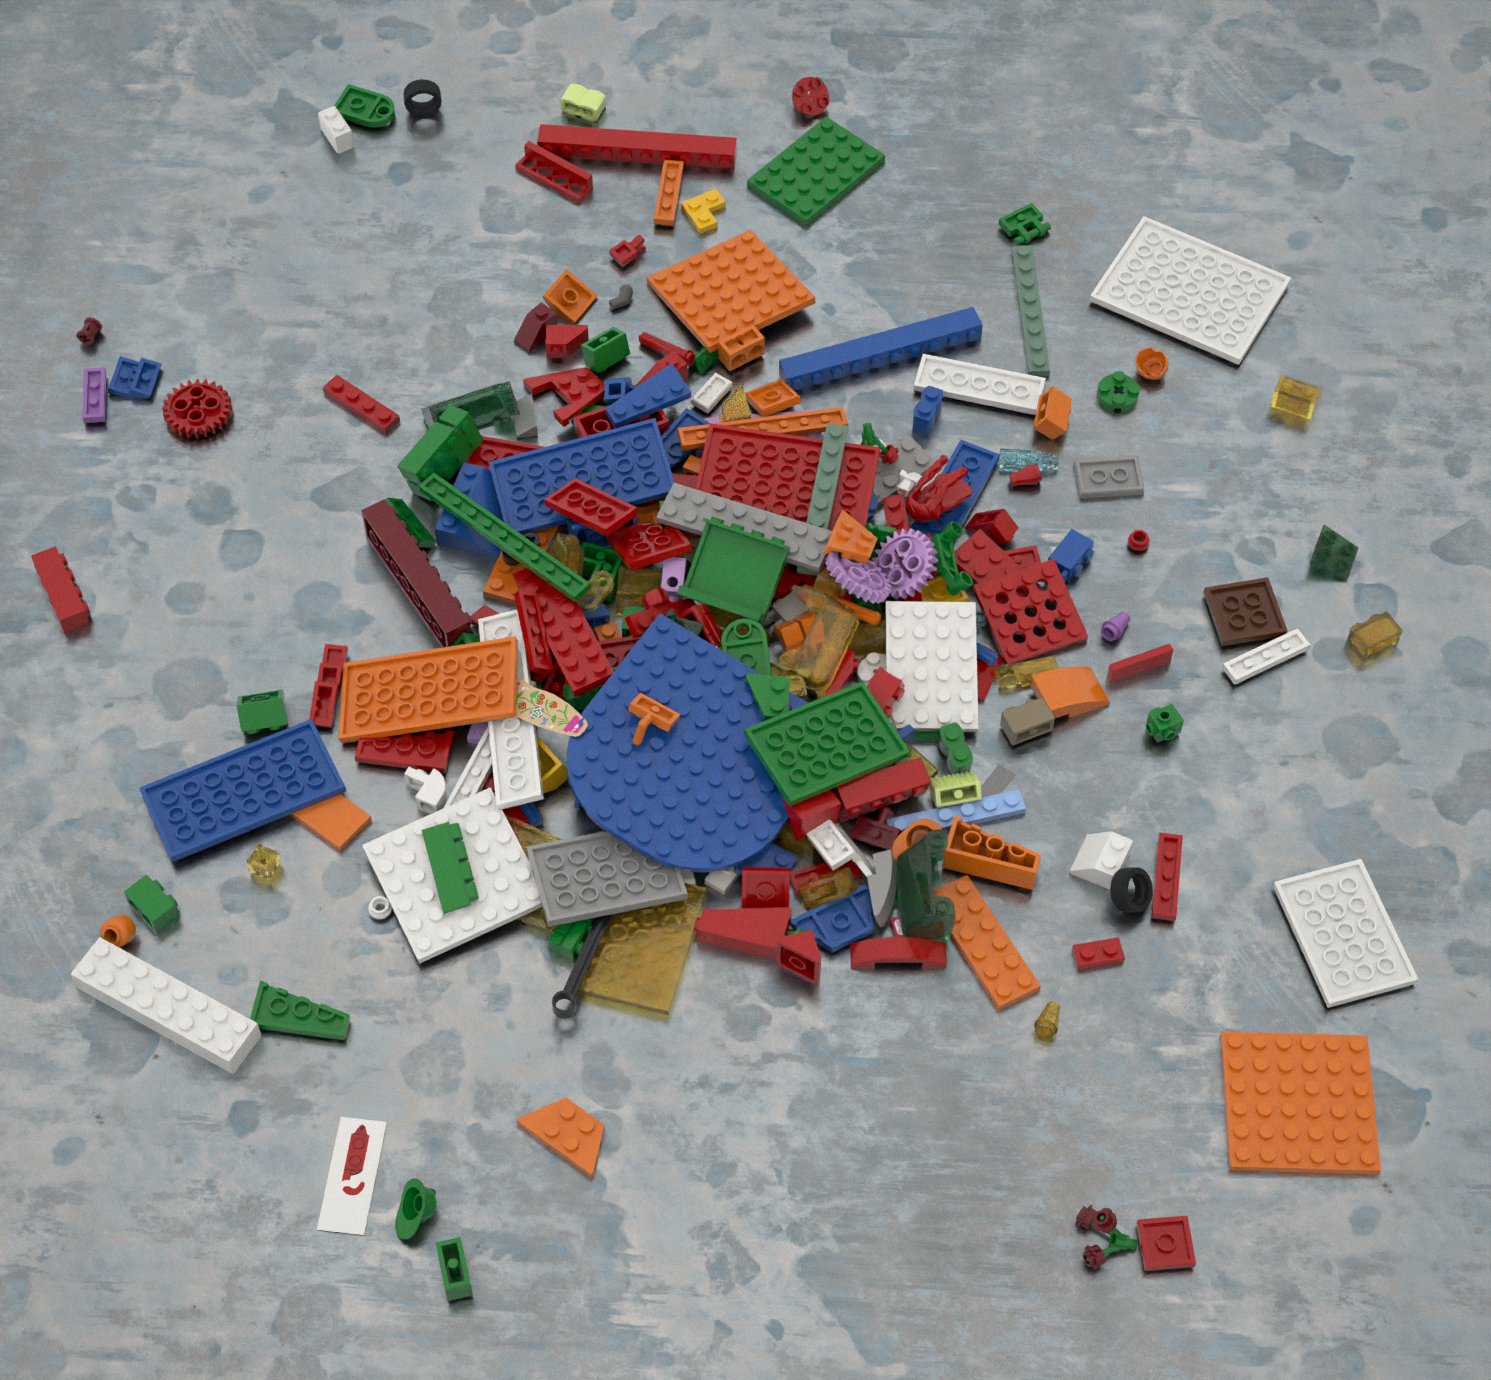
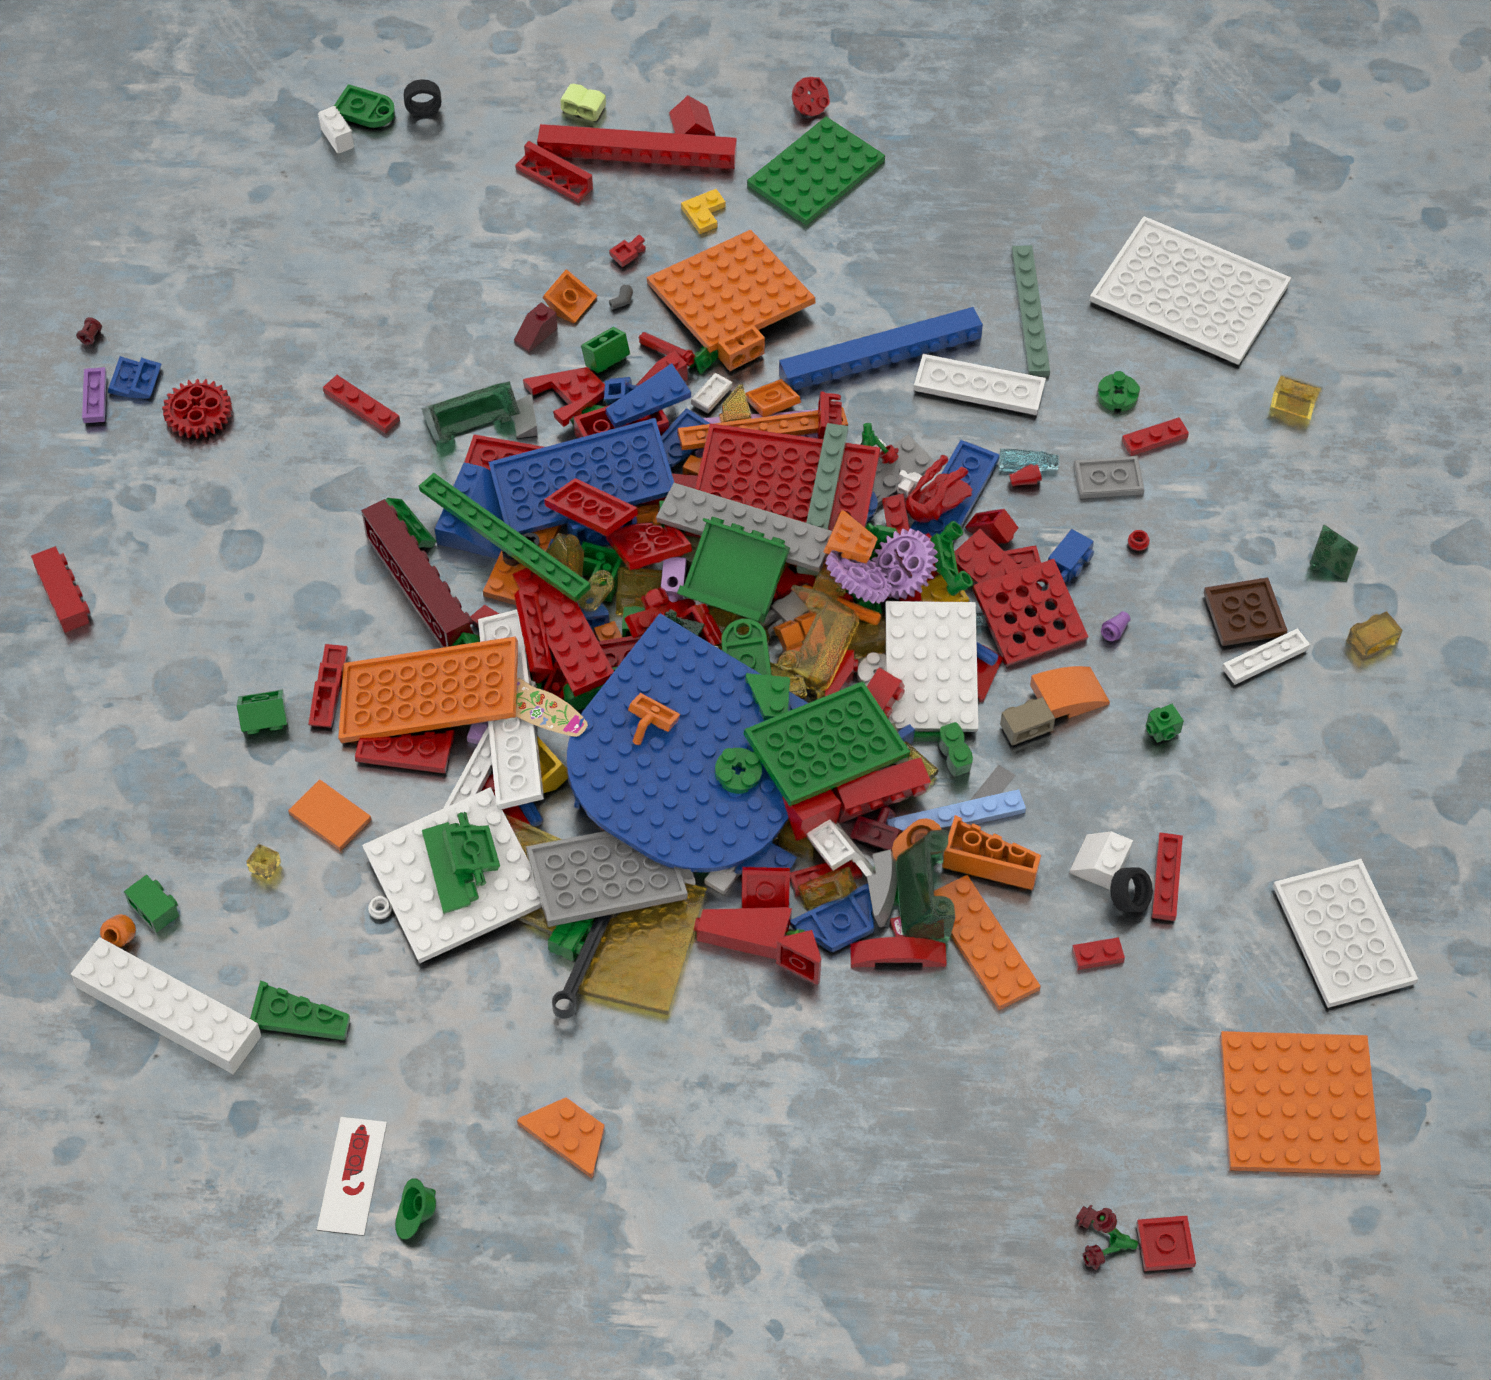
blue plate [139,719,346,862] -> none
green piece [397,405,483,501] -> none
white brick [404,767,447,814] -> none
green brick [436,1237,473,1301] -> none
red slope [545,325,589,358] -> none
orange plate [654,160,684,226] -> none
blue brick [912,386,943,436] -> none
yellowish green brick [929,770,982,808] -> none
clear yellow hinge [995,656,1059,689] -> none
green plate [998,203,1051,246] -> none
orange brick [1033,386,1072,440] -> none
clear yellow cone [1034,1001,1060,1038] -> none
red tile [1107,644,1173,683] -> none
orange hair [1135,347,1169,380] -> none
none -> green plate [442,812,500,886]
none -> red slope [669,95,716,136]
none -> green plate [715,748,762,794]
none -> red hinge [818,391,842,439]
none -> red plate [1122,417,1189,456]

